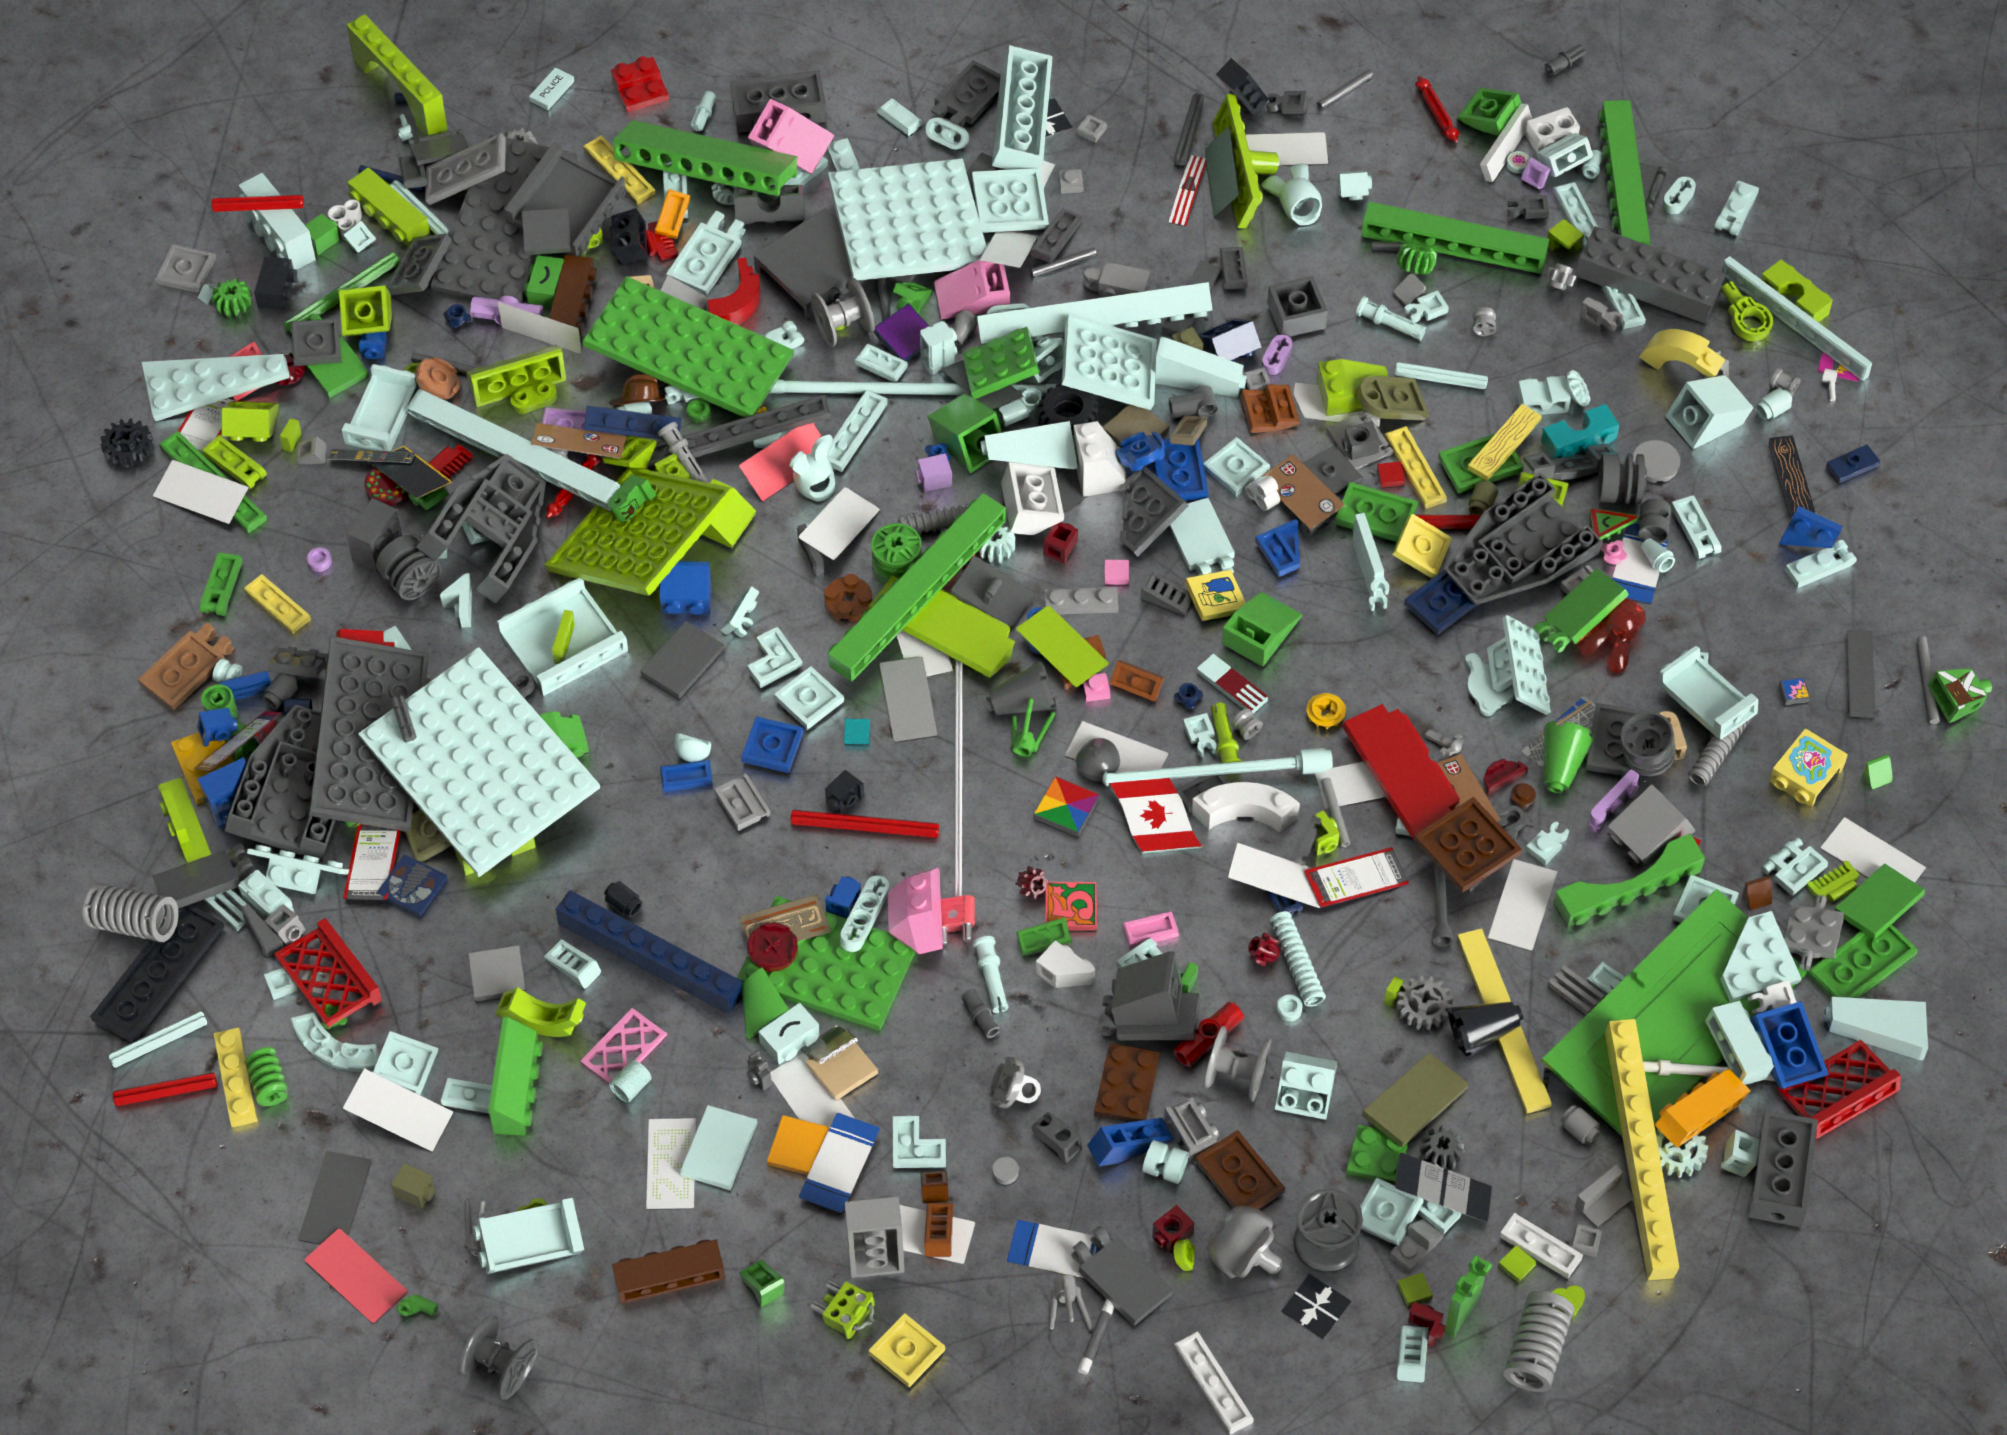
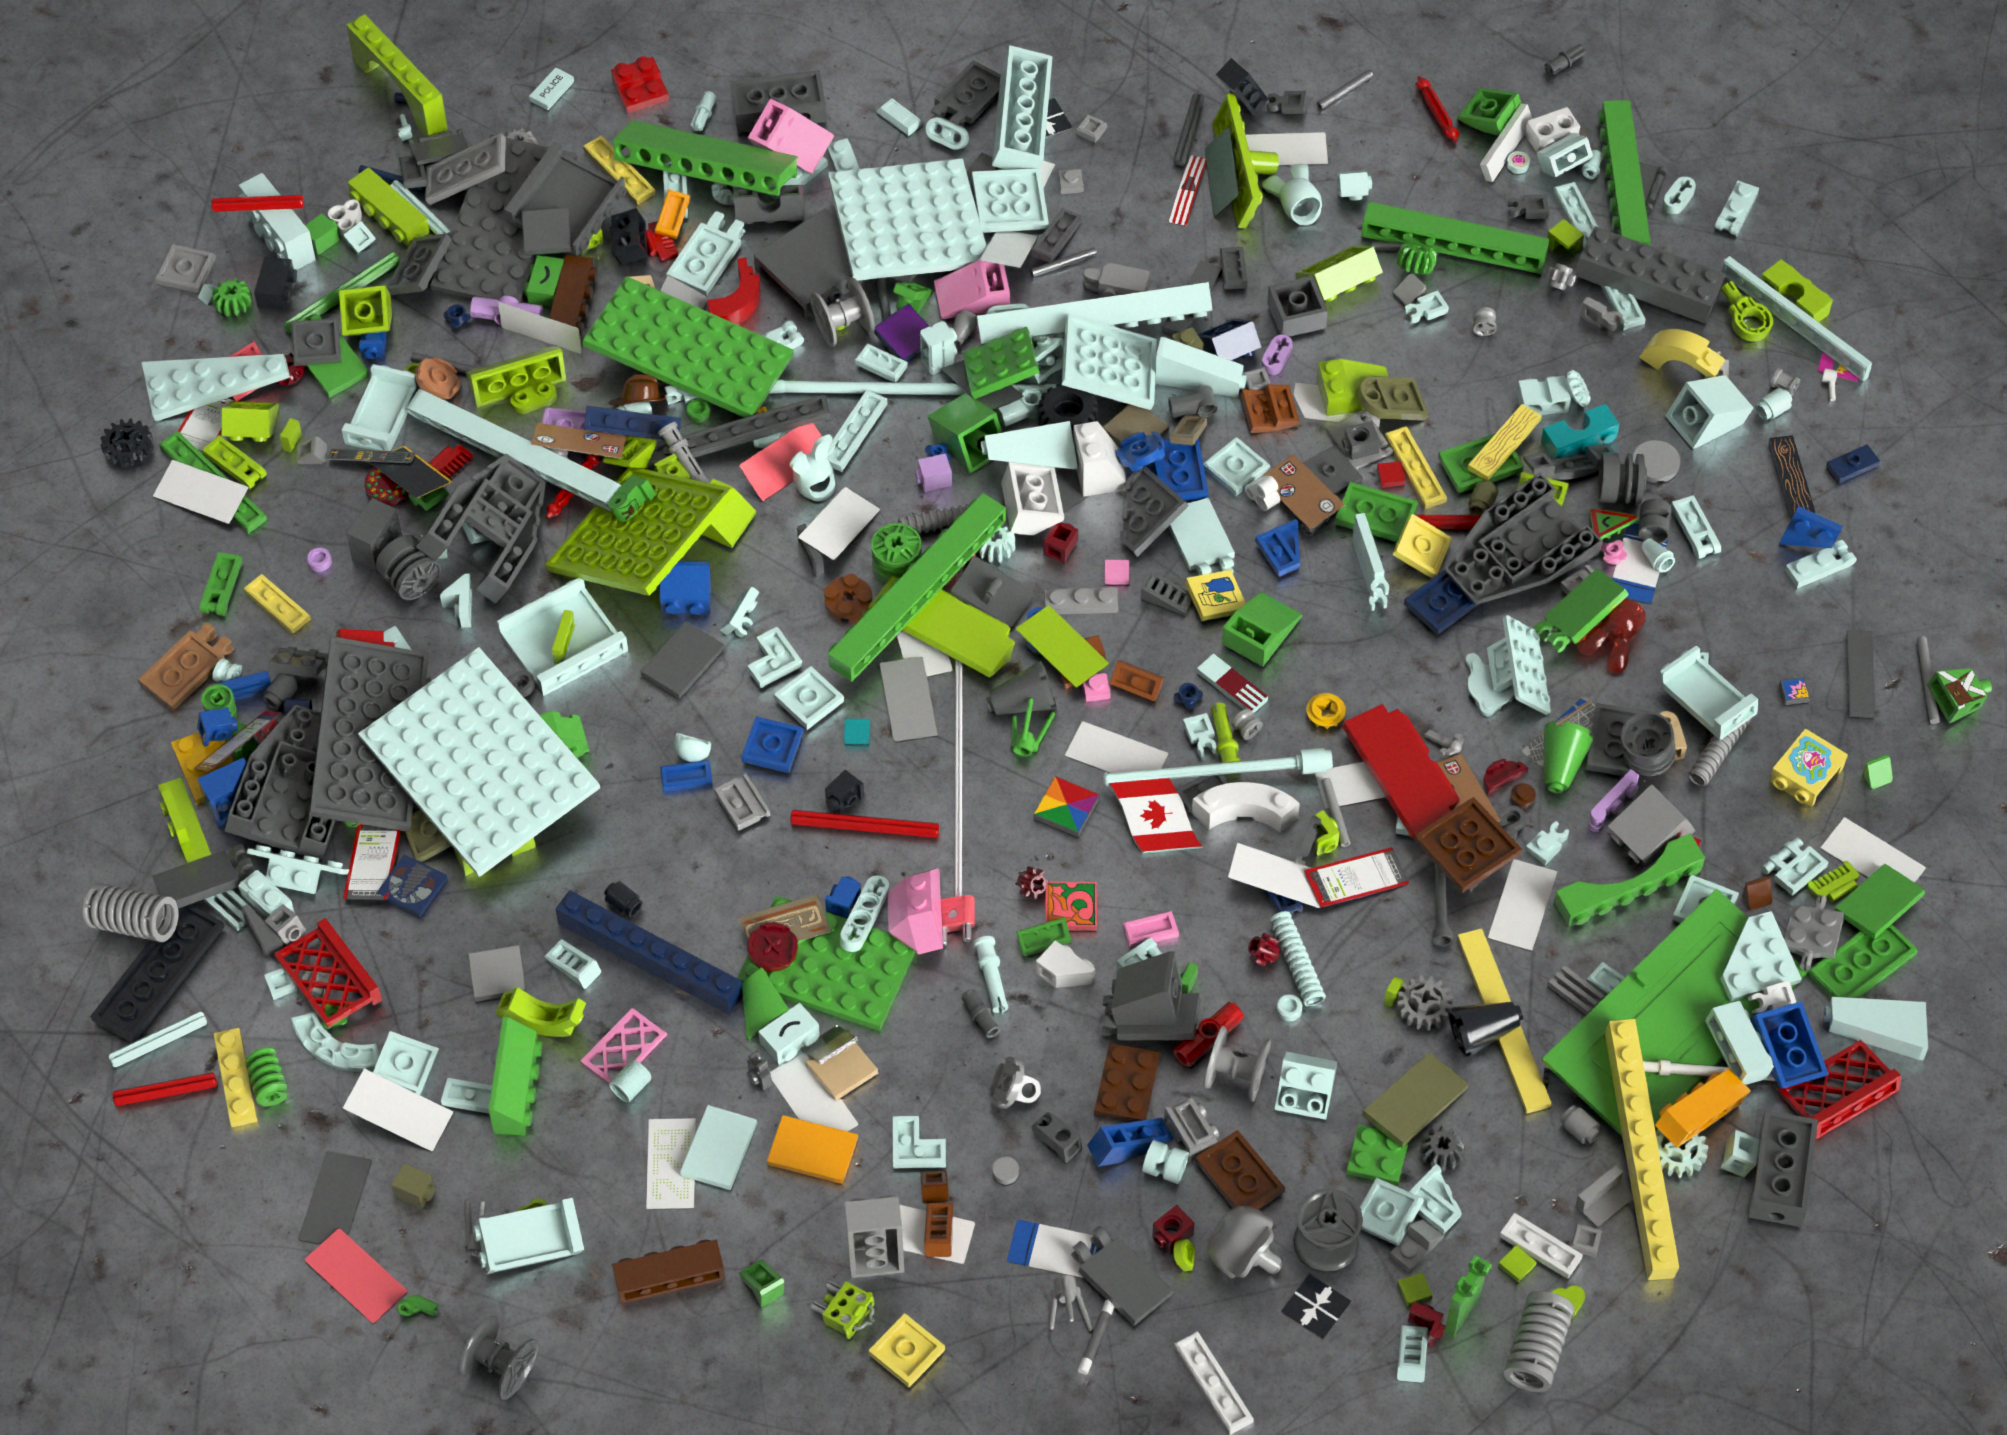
dark grey axle [391,695,417,742] -> none
sticker [799,1113,880,1213] -> none
dark grey hat [1076,738,1120,782] -> none
light aqua pin [1356,296,1426,341] -> none
light aqua axle [1395,362,1488,389] -> none
sticker [1395,1153,1492,1222] -> none
lavender tile [1521,158,1551,190] -> none
none -> slope [1295,245,1383,302]

